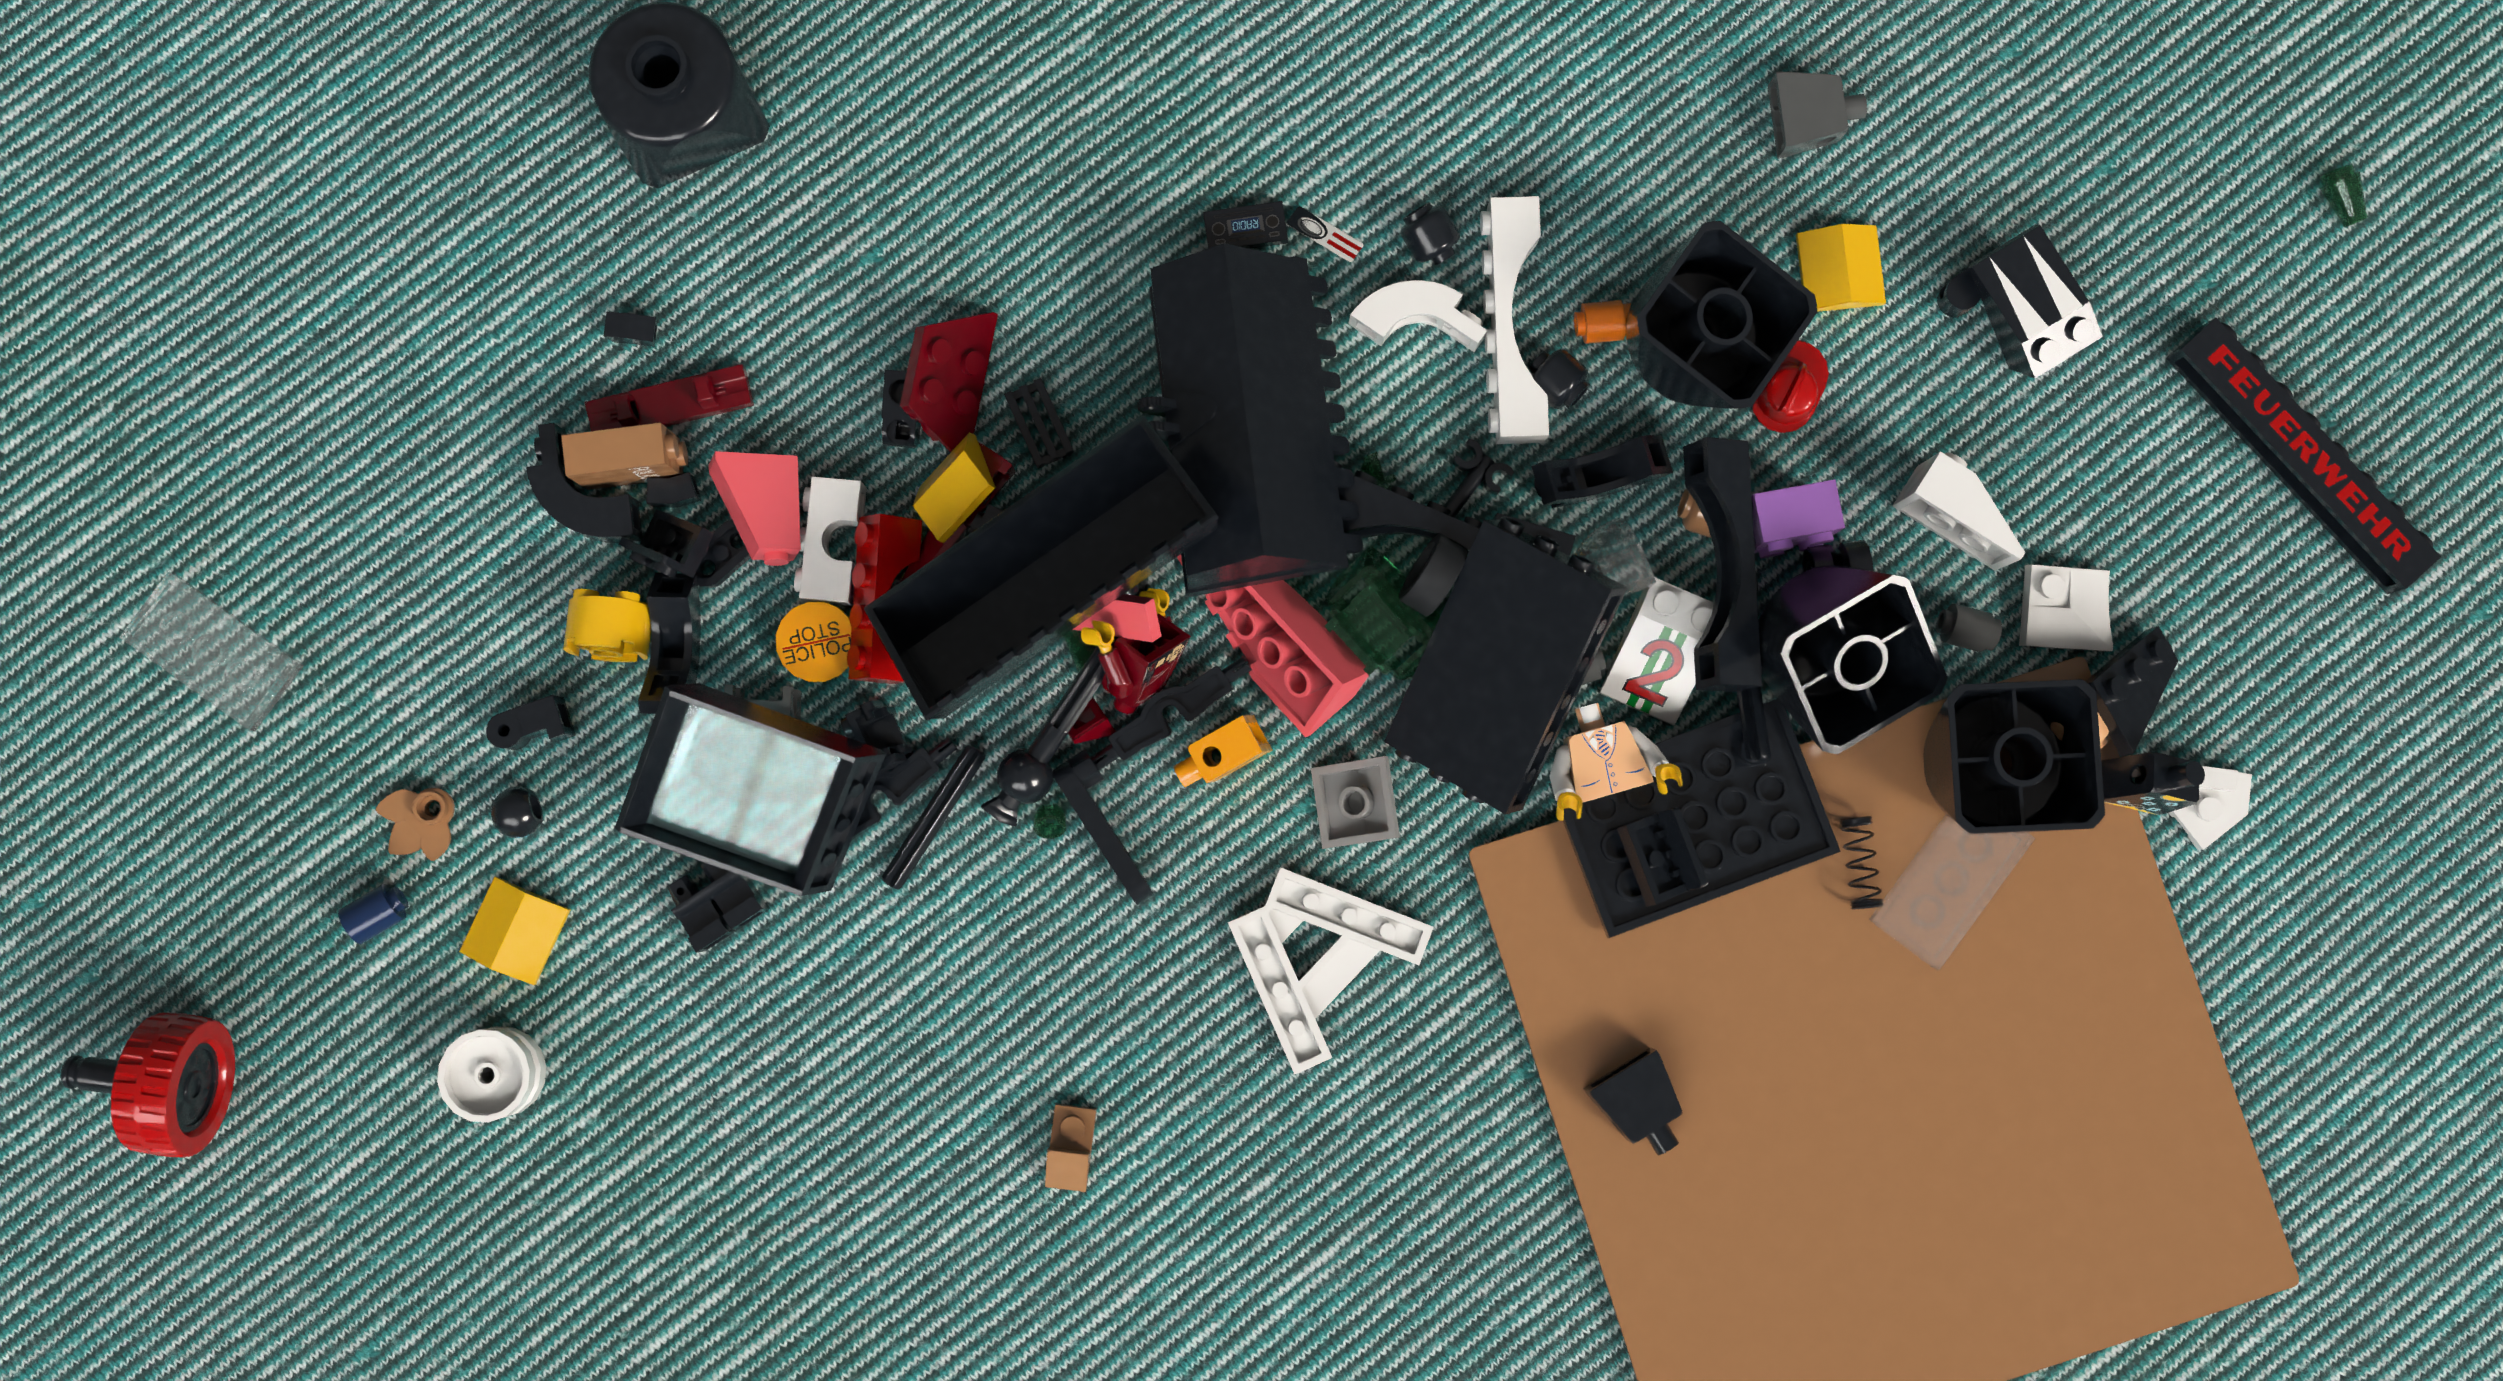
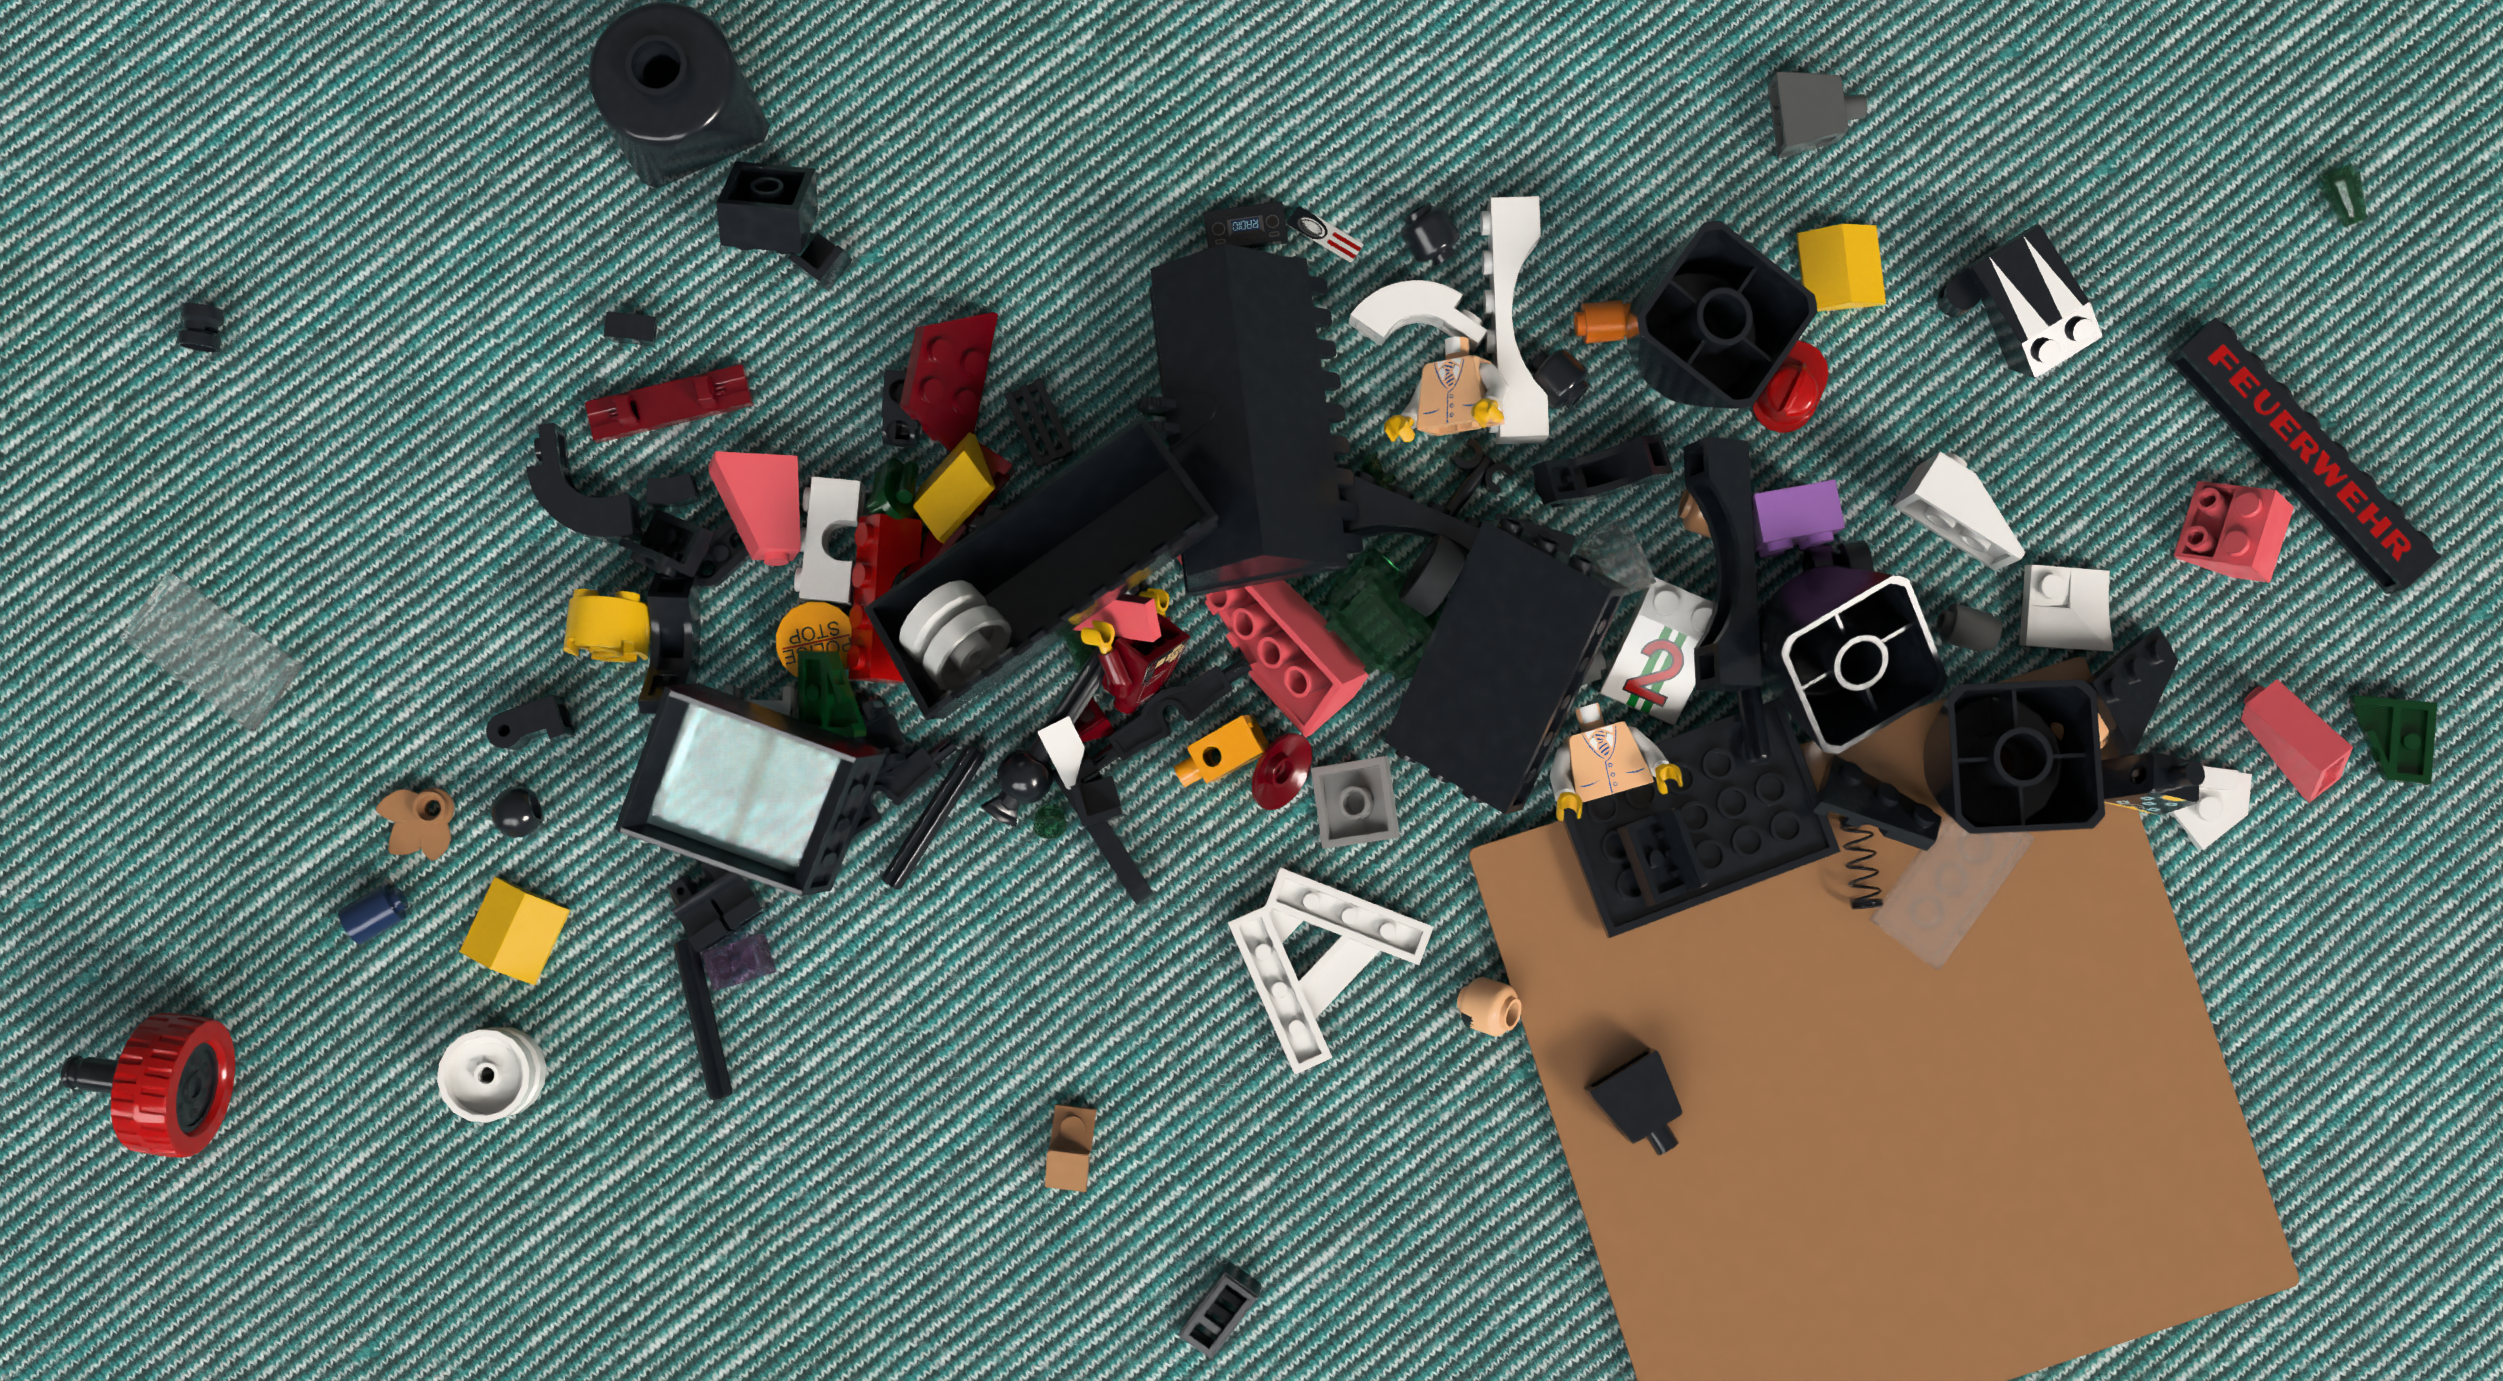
medium nougat brick [561,423,688,490] -> none
none -> black wheel [177,303,225,353]
none -> black axle [673,939,732,1100]
none -> clear purple bracket [702,933,777,991]
none -> black brick [716,161,818,254]
none -> black panel [788,233,853,291]
none -> dark green wing [798,650,866,737]
none -> dark green piece [867,458,919,520]
none -> white wheel [899,580,1011,691]
none -> white sticker [1038,716,1085,790]
none -> black panel [1070,776,1125,828]
none -> black slope [1178,1262,1262,1359]
none -> dark red dish [1252,733,1312,810]
none -> torso [1384,336,1509,442]
none -> light nougat head [1457,977,1521,1037]
none -> black wing [1812,755,1942,851]
none -> coral slope [2174,481,2294,583]
none -> coral slope [2241,679,2353,803]
none -> dark green wing [2349,695,2437,785]

